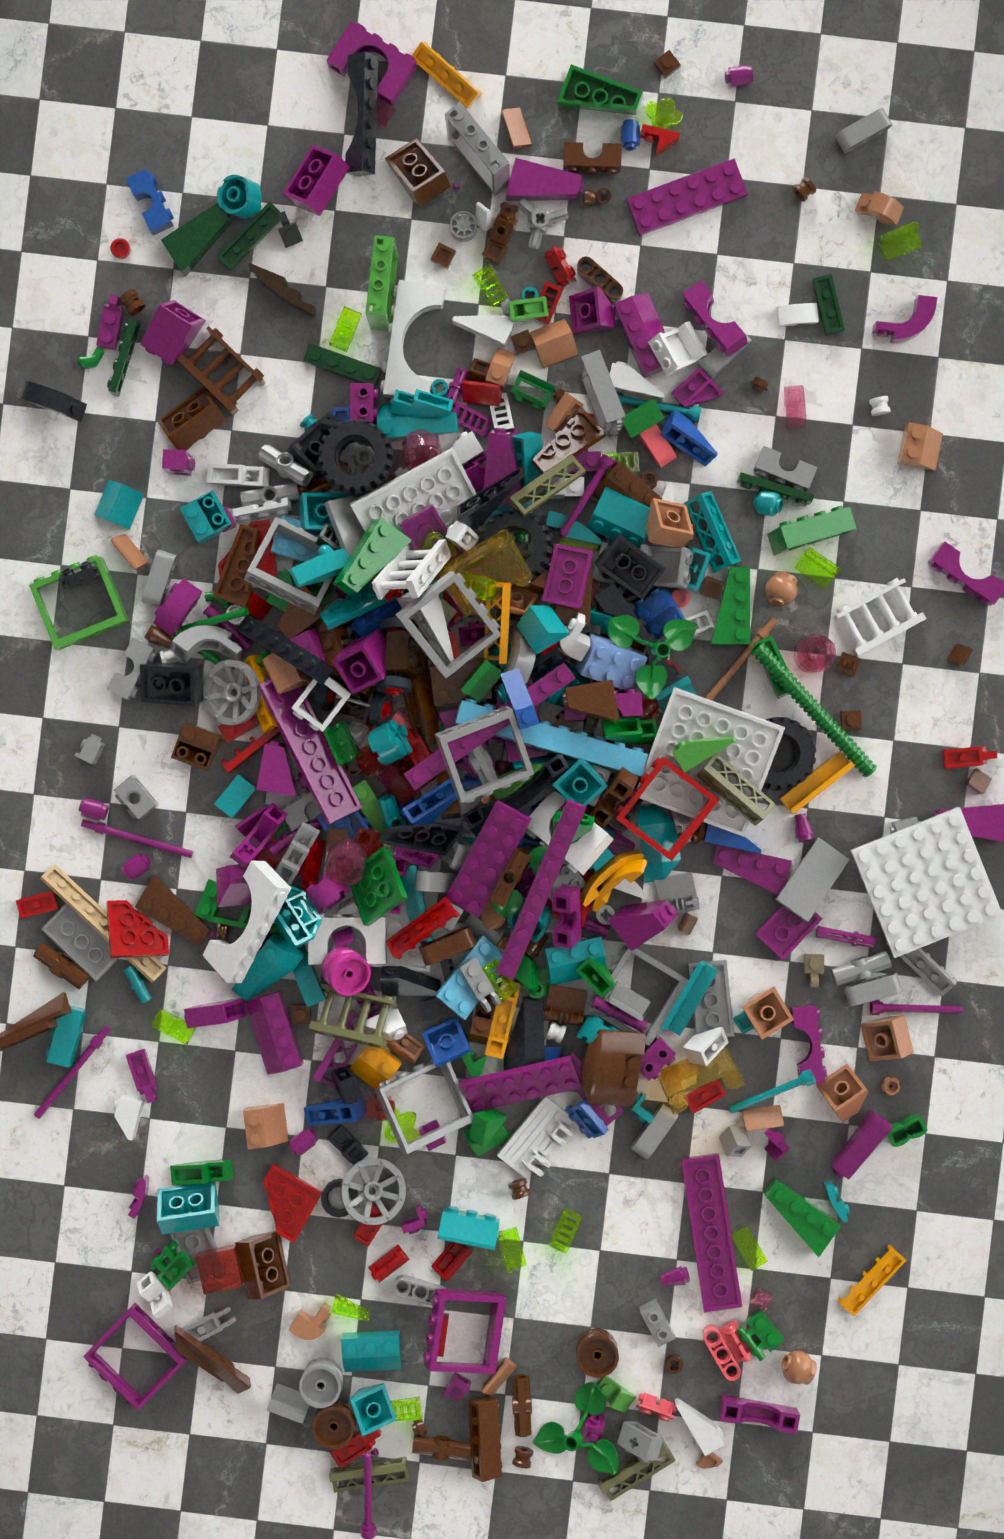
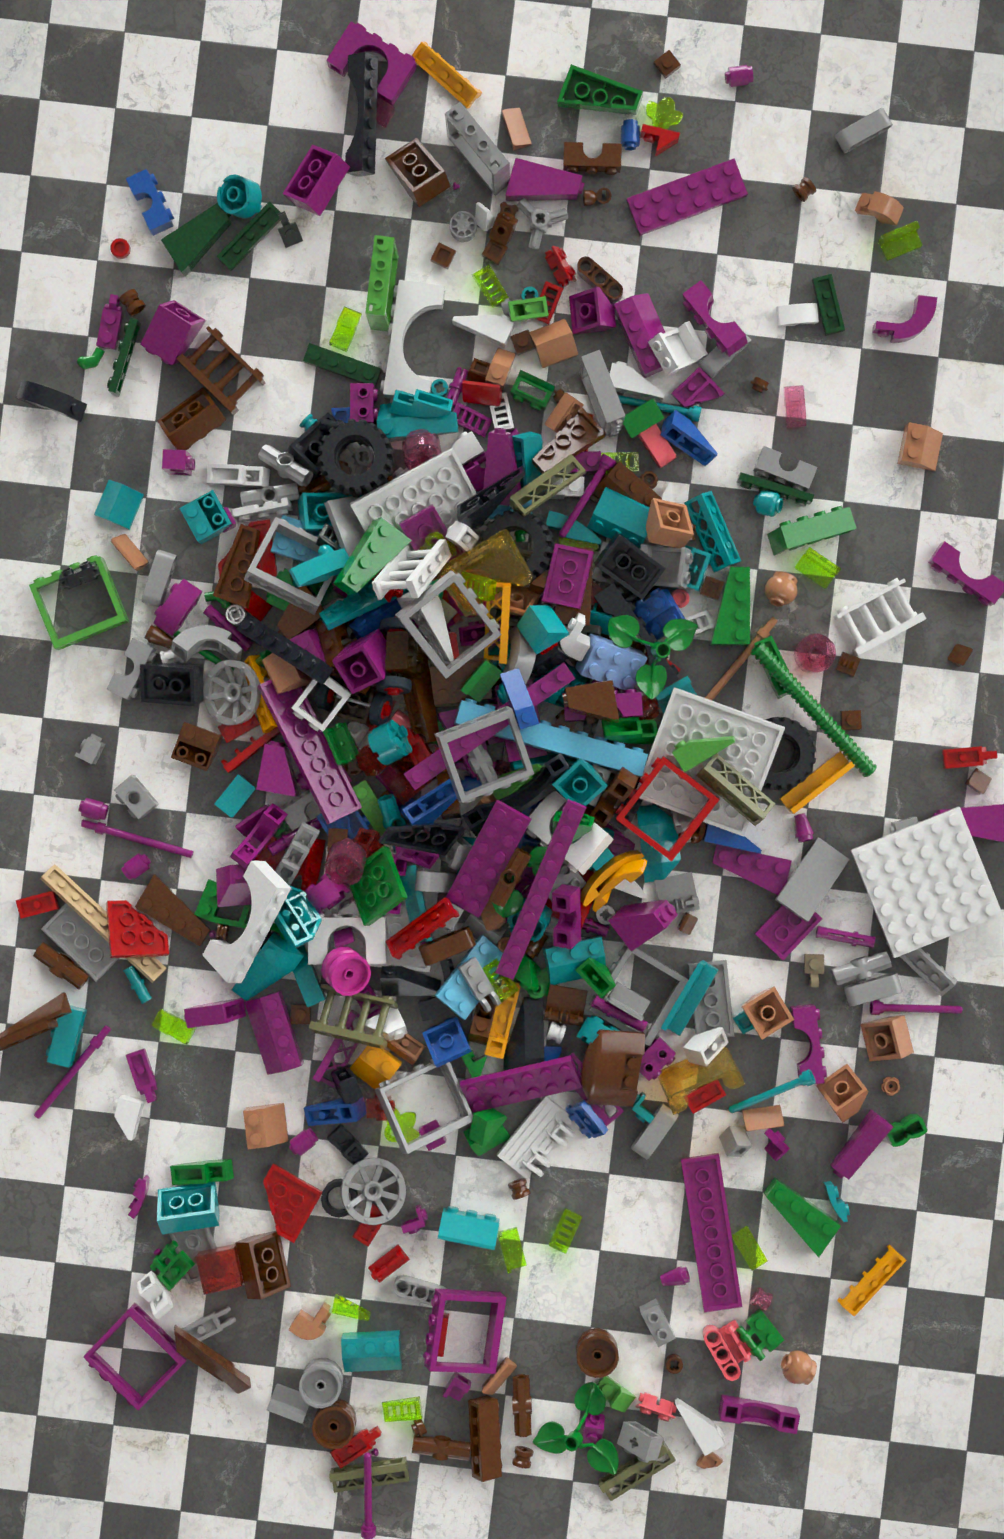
green bar [180,608,249,632] -> none
dark brown slope [248,263,317,318] -> none
teal slope [349,1383,397,1437] -> none
red slope [431,1242,473,1280] -> none
white wheel [869,396,891,416] -> none

